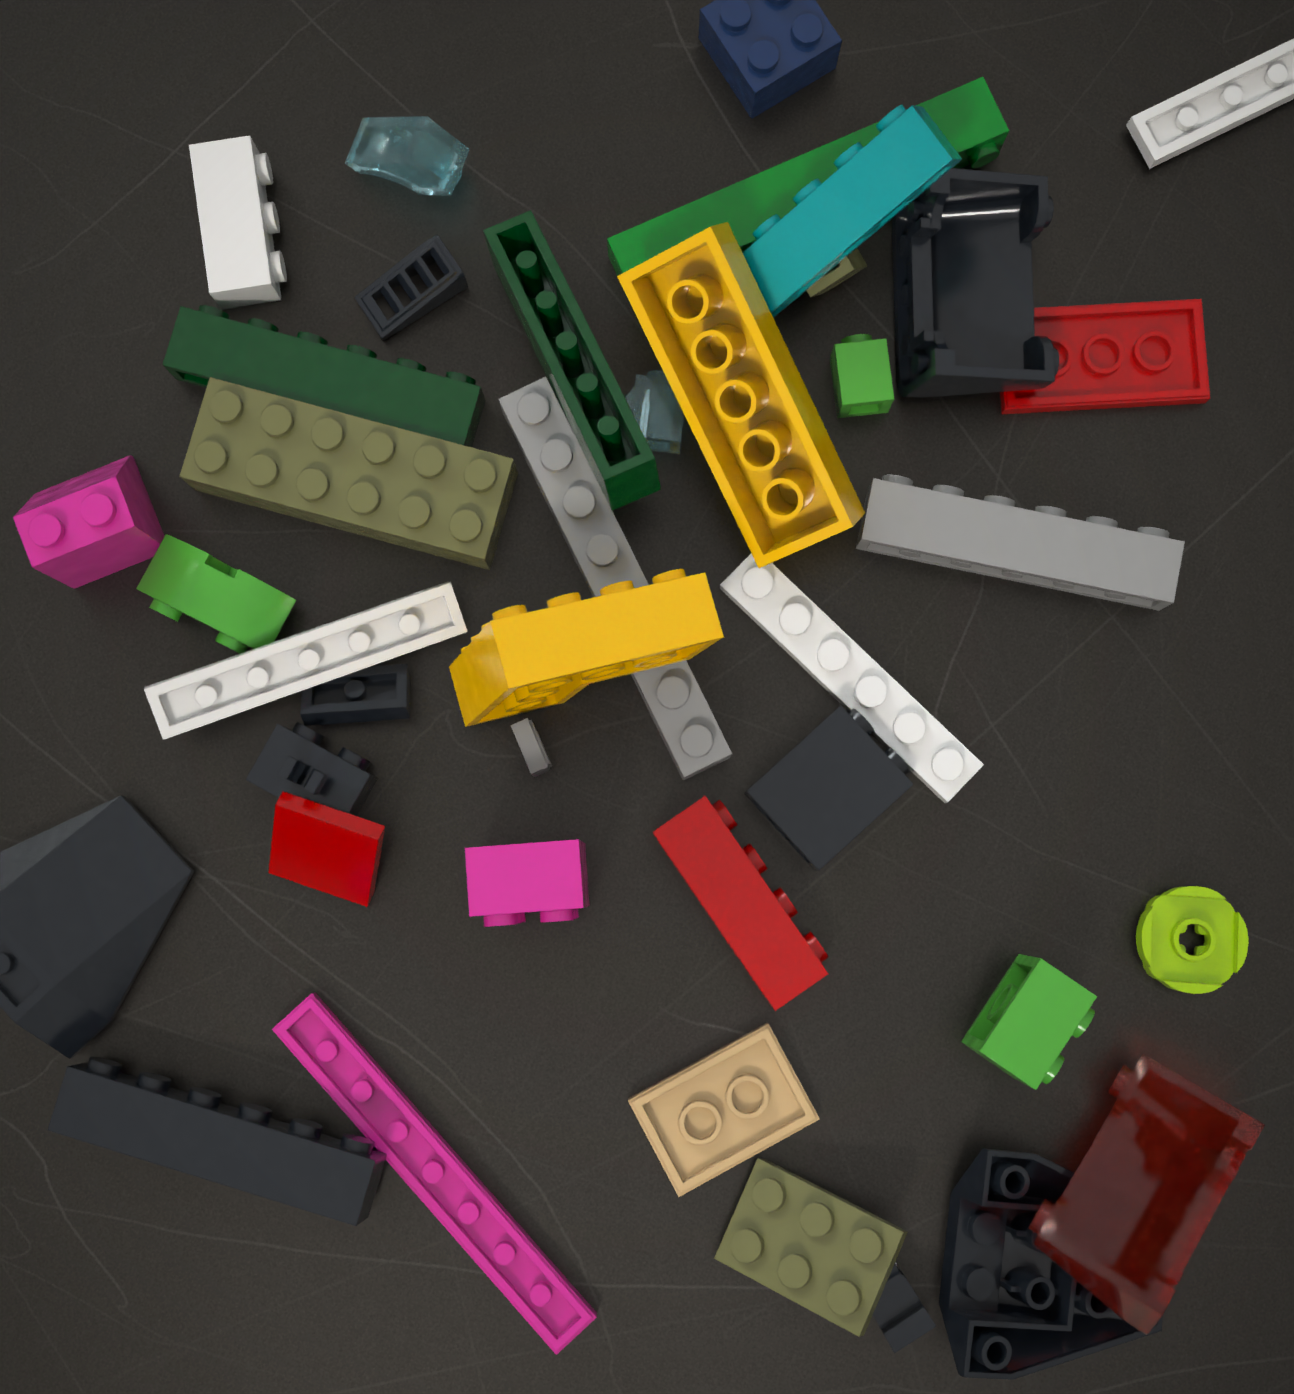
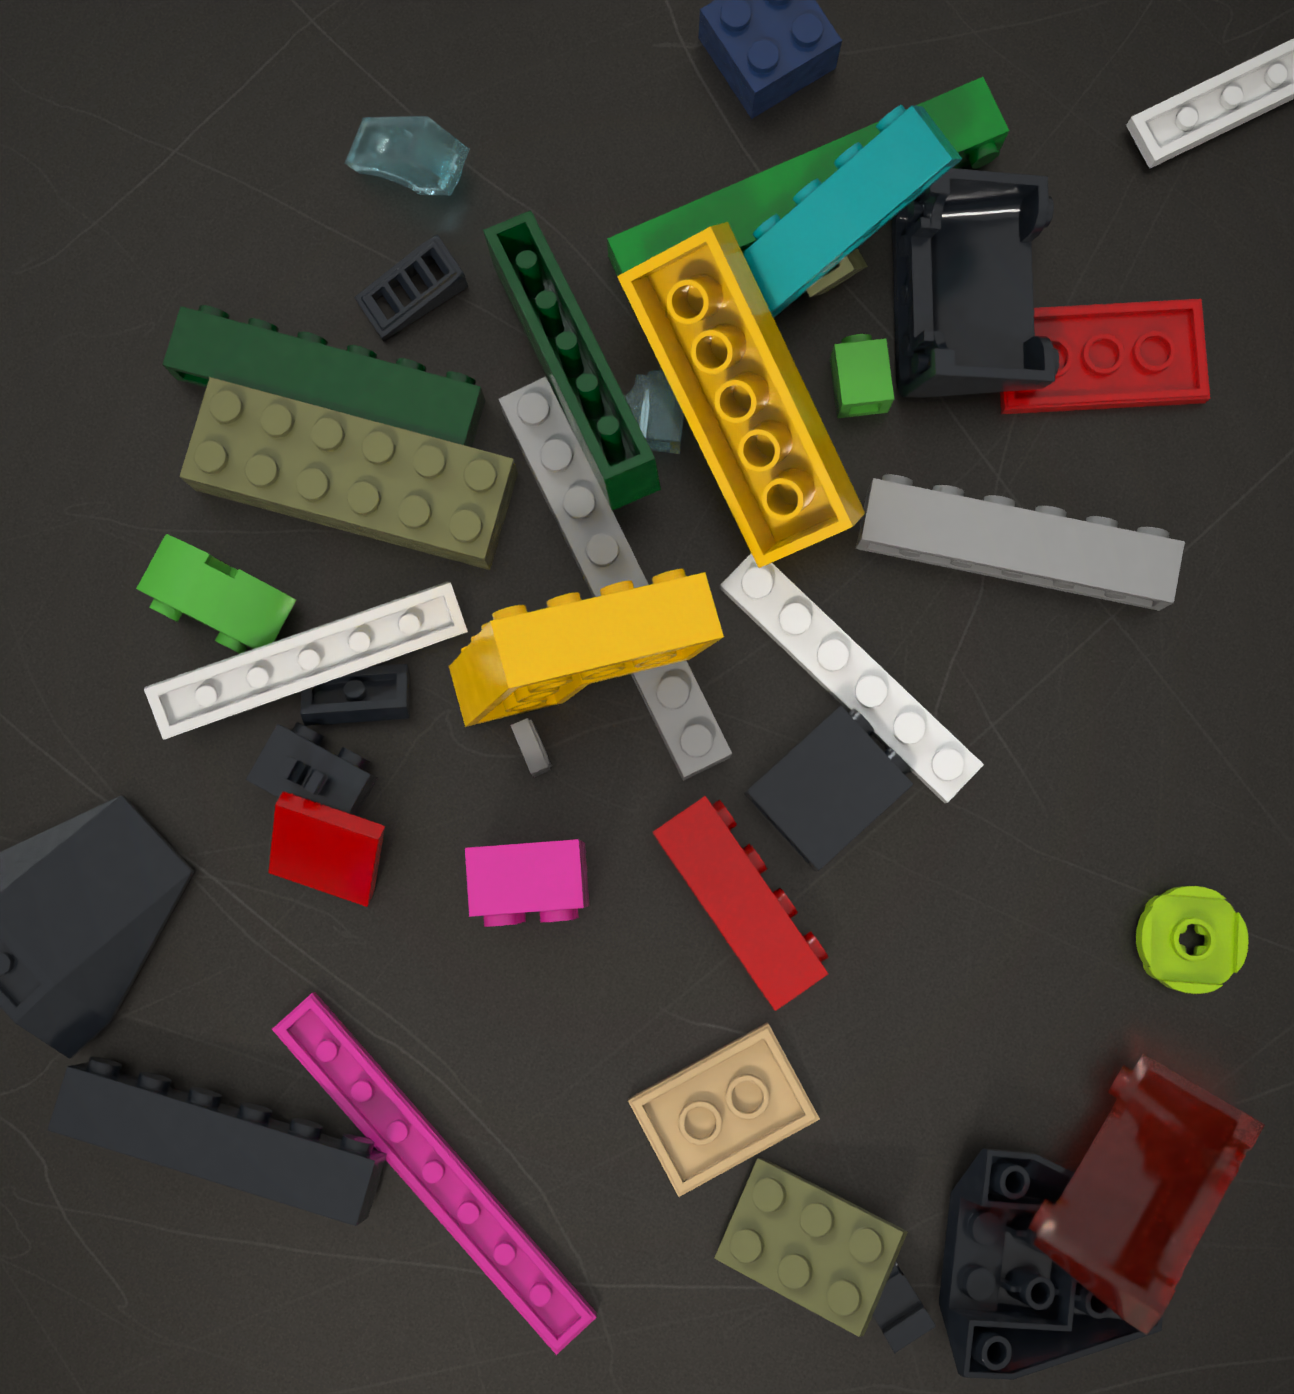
dark pink slope [13,455,164,589] -> none
white brick [189,136,287,310] -> none
bright green brick [961,954,1097,1090] -> none

